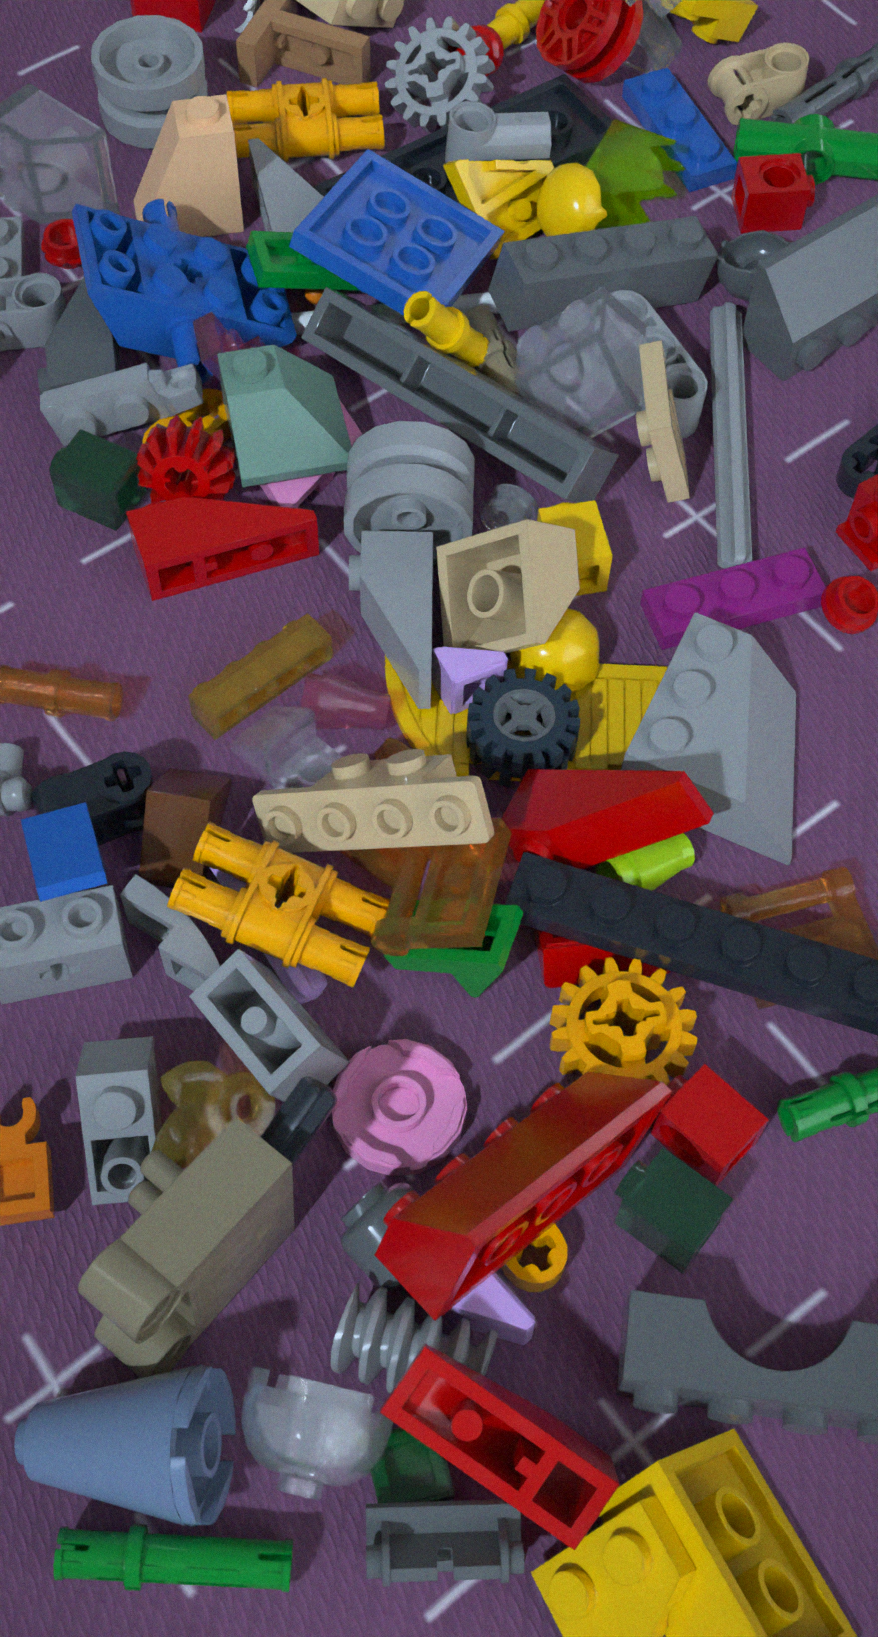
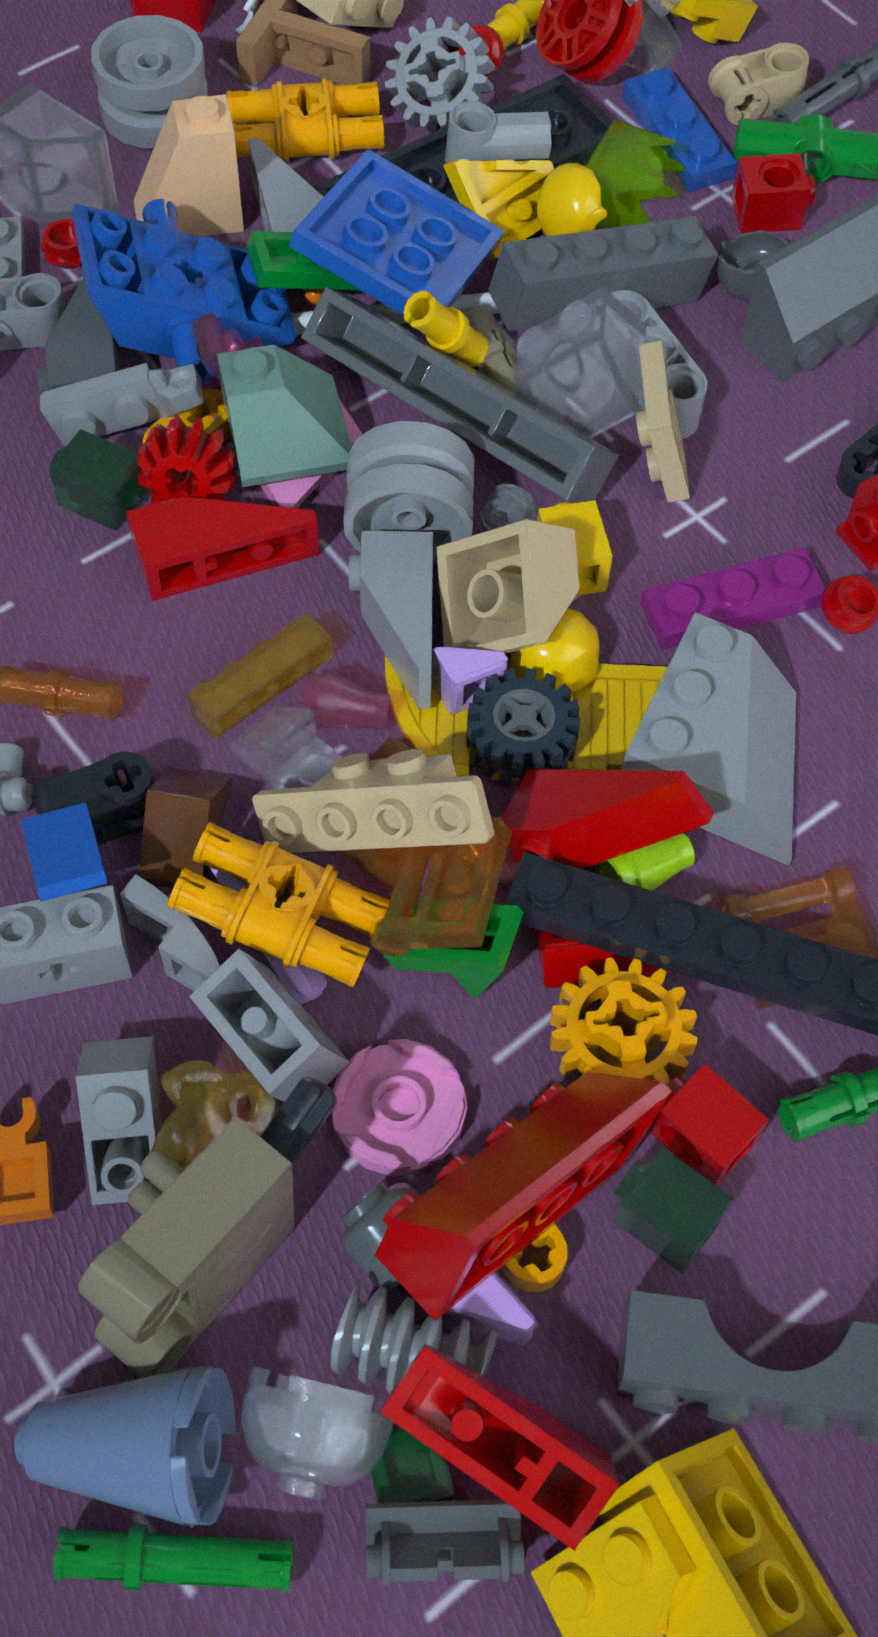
light grey axle [709,302,752,569] -> none

